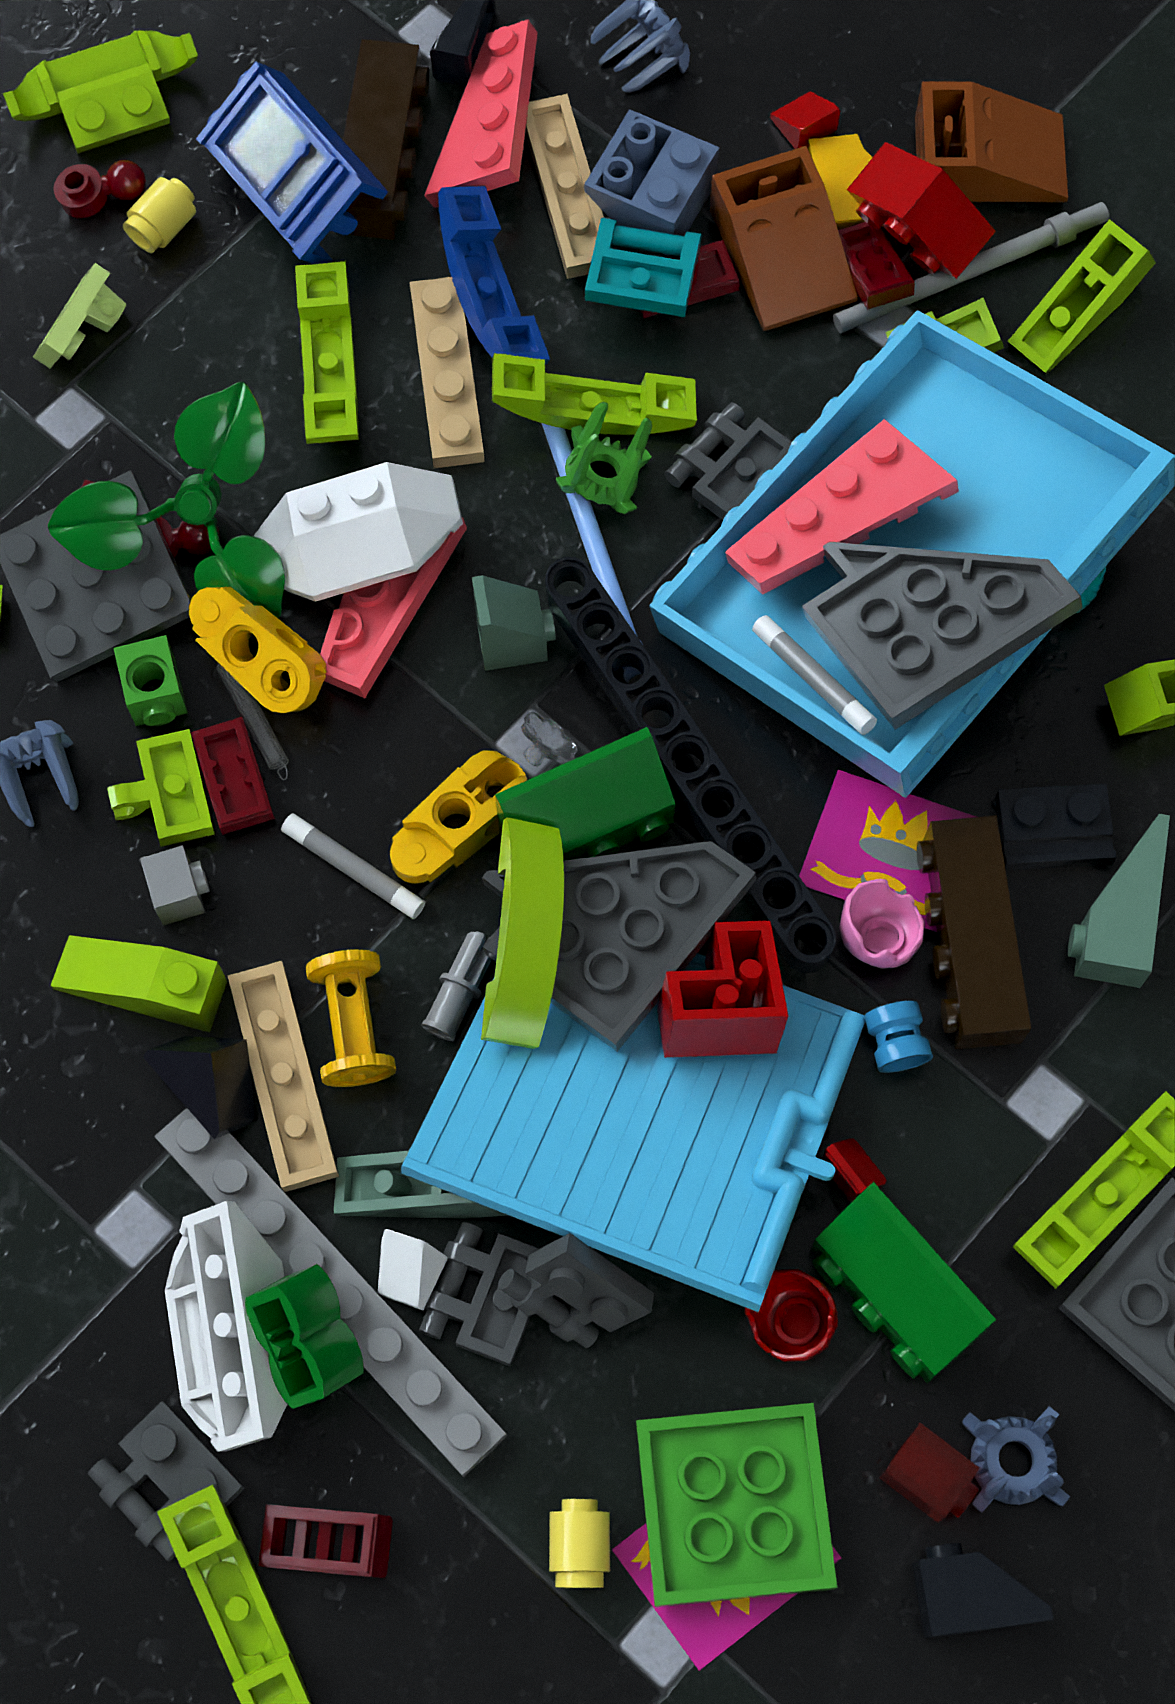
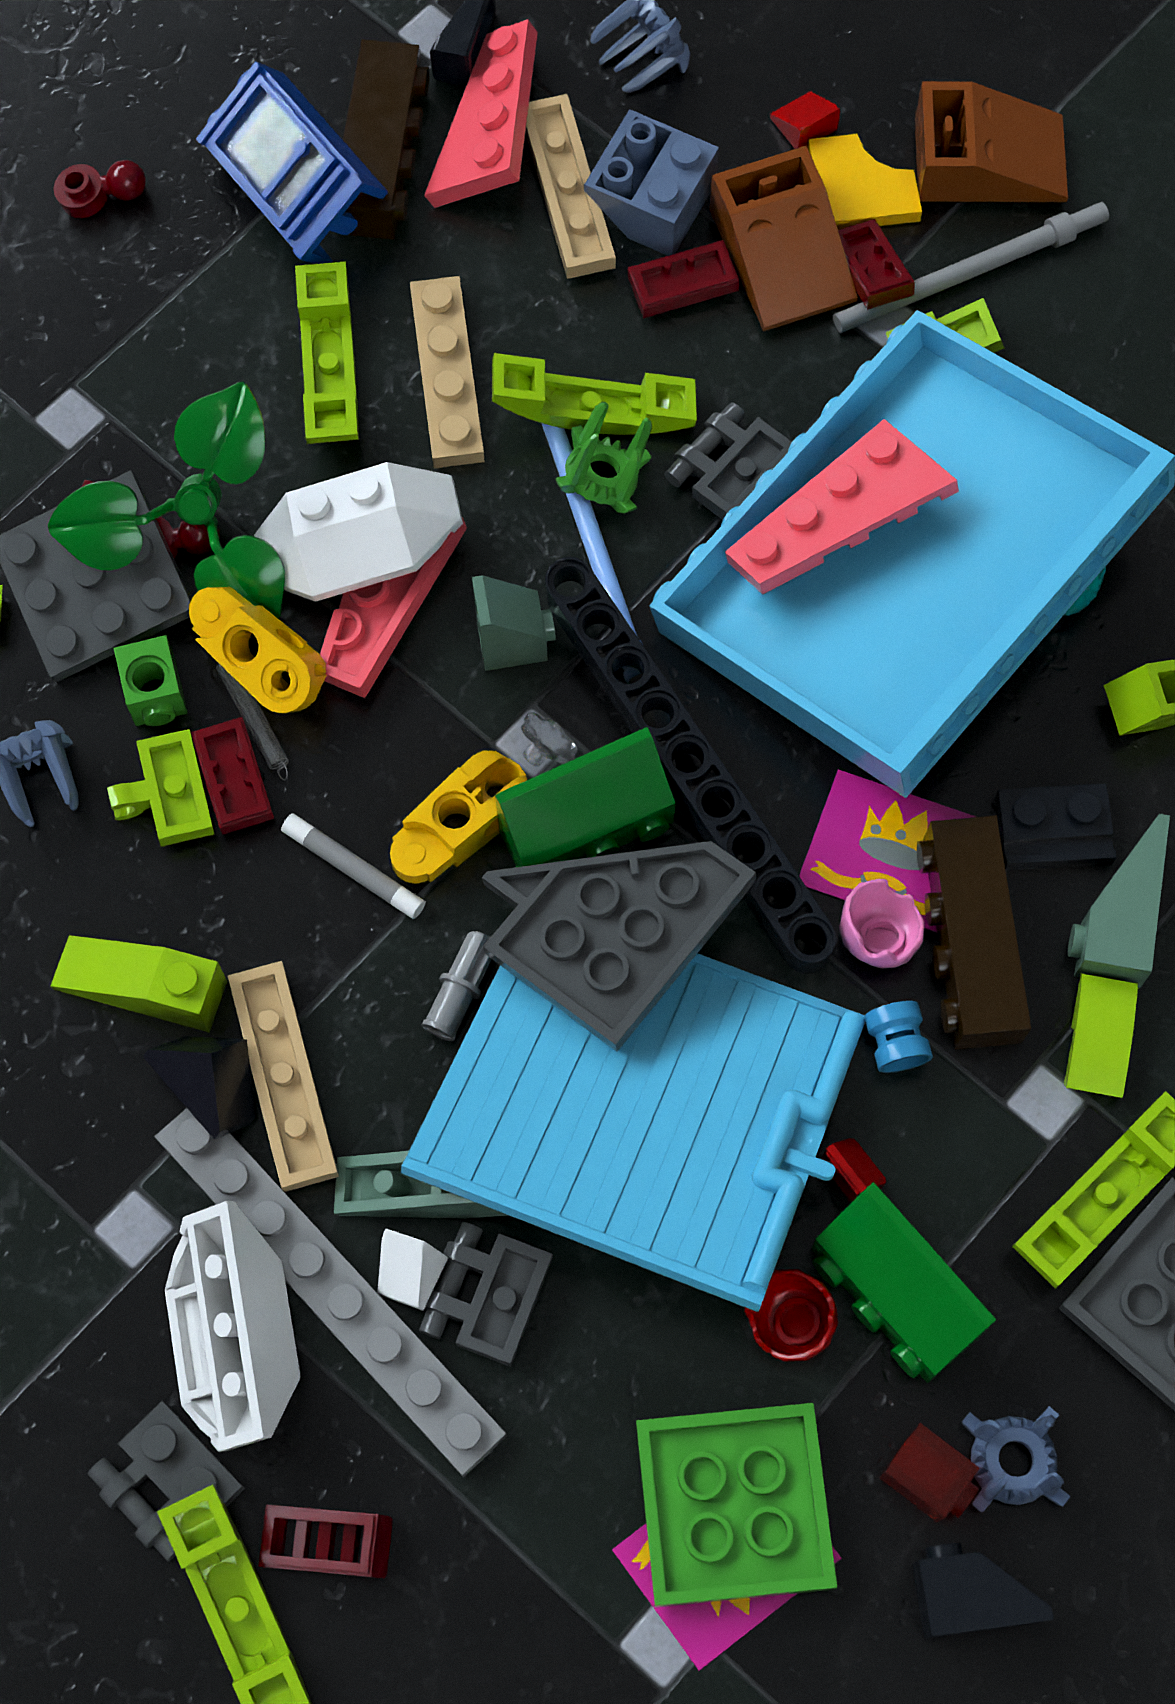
lime plate [3,30,198,153] -> none
yellowish green hinge [33,263,126,368] -> none
light yellow brick [123,177,196,253] -> none
light grey plate [140,845,210,926] -> none
green brick [245,1264,364,1409] -> none
yellow hose [306,949,396,1087] -> none
blue slope [438,186,550,365] -> none
lime slope [481,817,564,1049] -> none
dark grey plate [498,1233,654,1348] -> none
light yellow brick [549,1499,610,1588] -> none
teal plate [585,218,702,317] -> none
red brick [657,921,789,1058] -> none
light grey bar [752,615,877,735] -> none
dark grey wing [802,542,1083,730] -> none
red brick [846,142,996,279] -> none
lime slope [1007,219,1156,374] -> none
none -> lime slope [1064,973,1138,1098]

